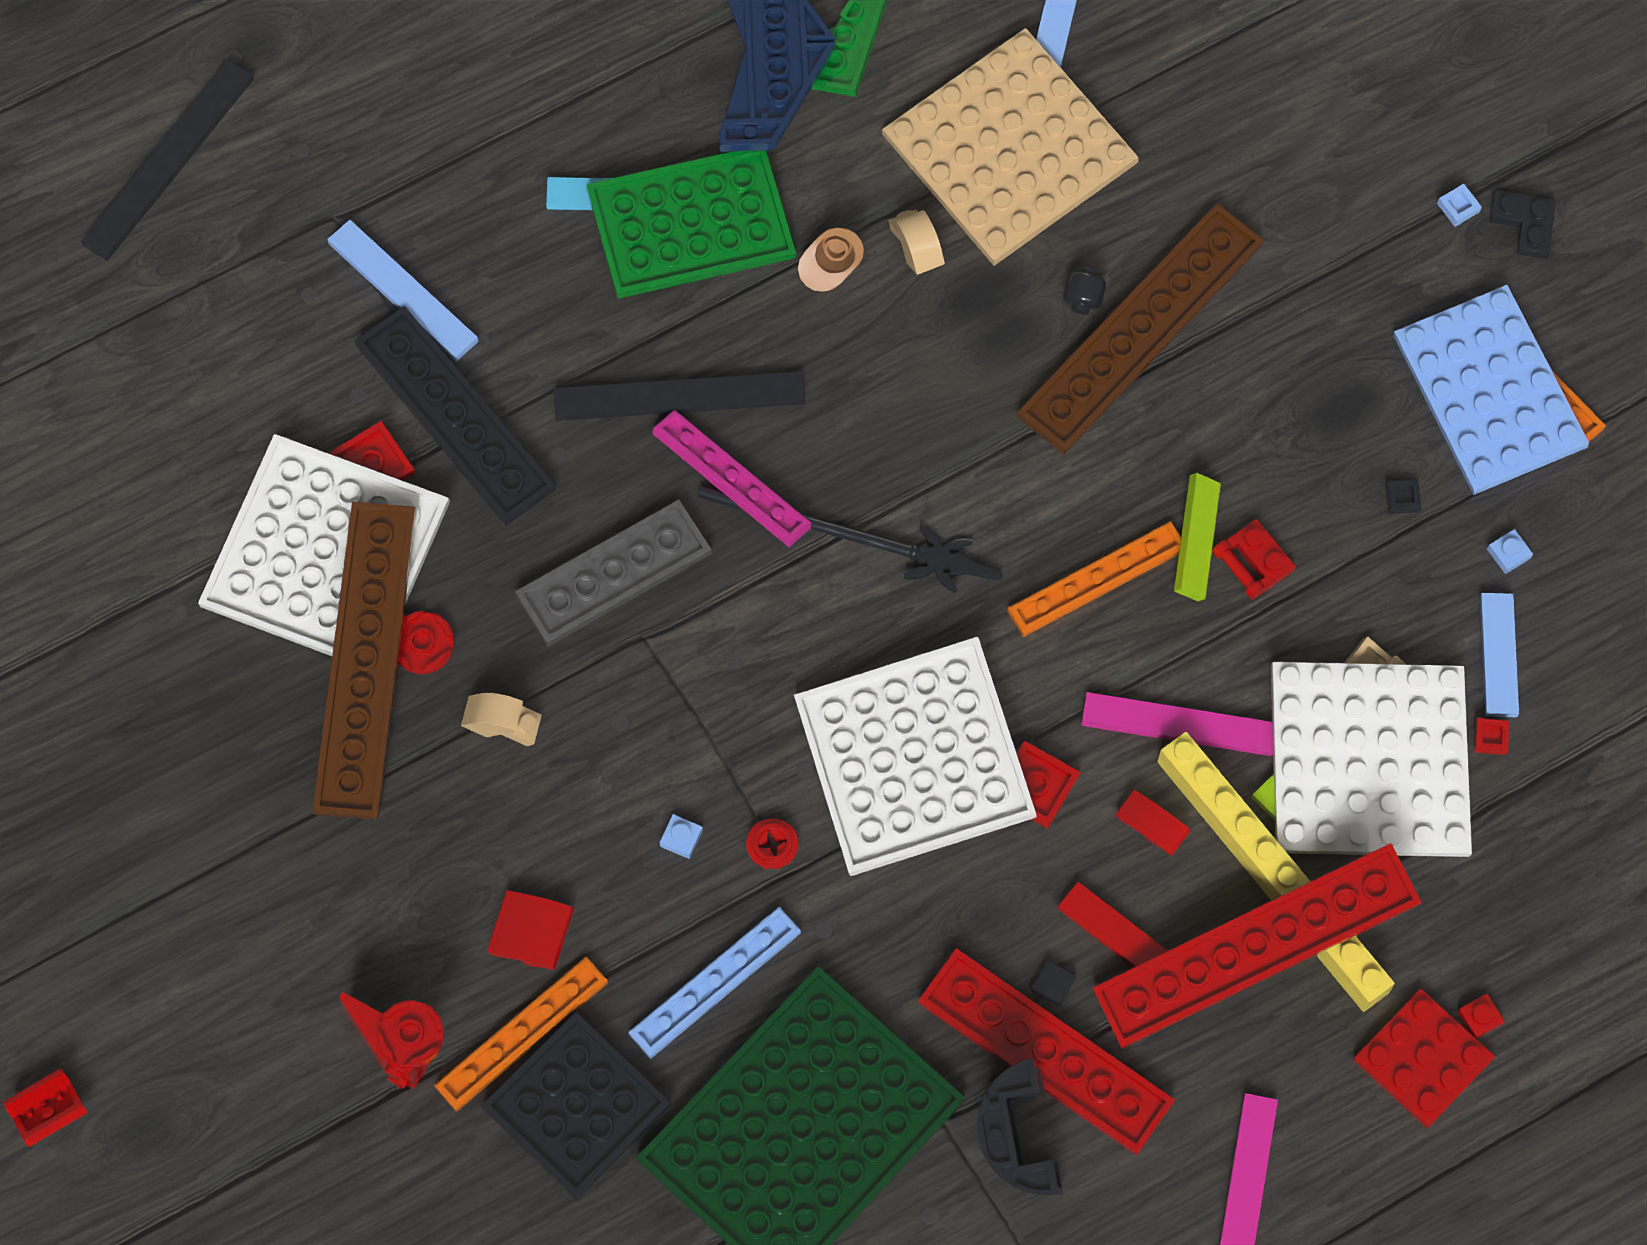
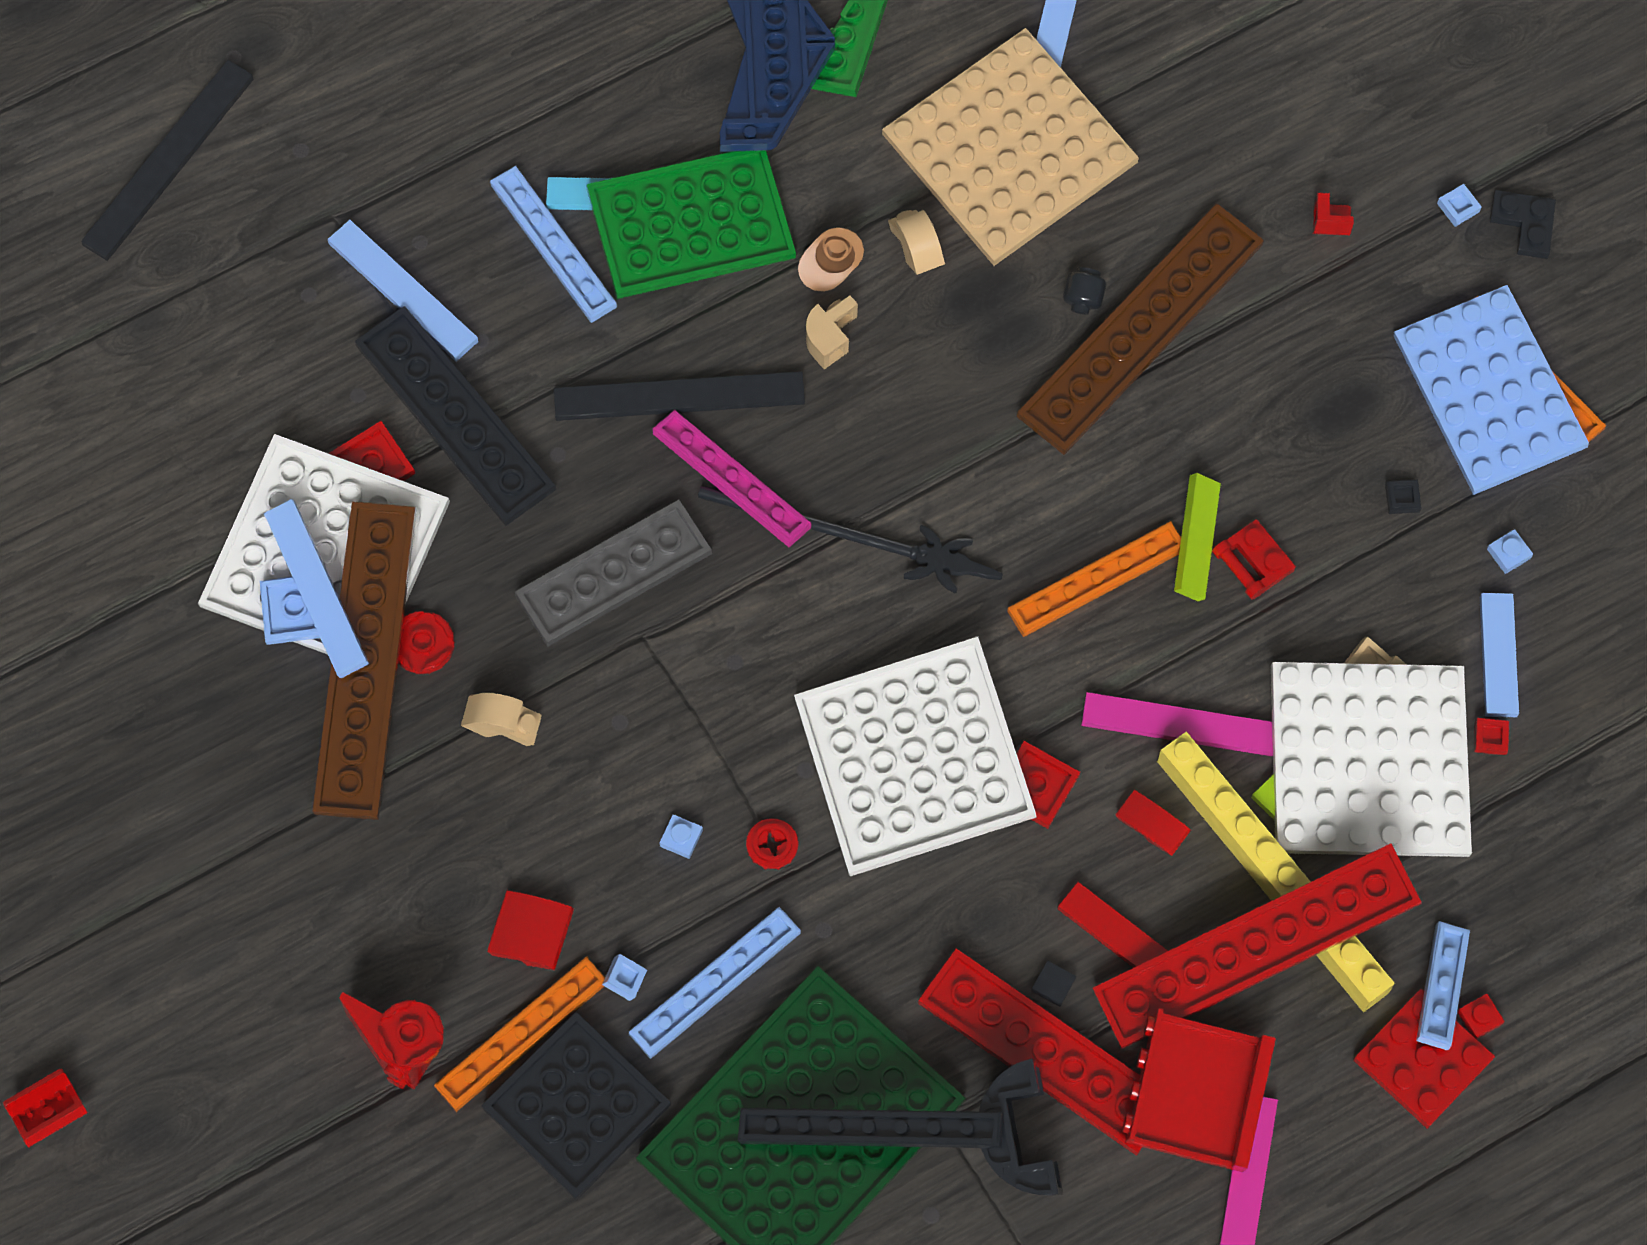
none -> light blue tile [259,577,320,645]
none -> light blue tile [264,499,369,678]
none -> light blue tile [490,166,617,323]
none -> light blue plate [602,954,647,1001]
none -> black tile [738,1108,1004,1148]
none -> tan brick [806,295,858,369]
none -> red panel [1122,1008,1276,1172]
none -> red panel [1313,193,1354,236]
none -> light blue tile [1416,921,1470,1050]

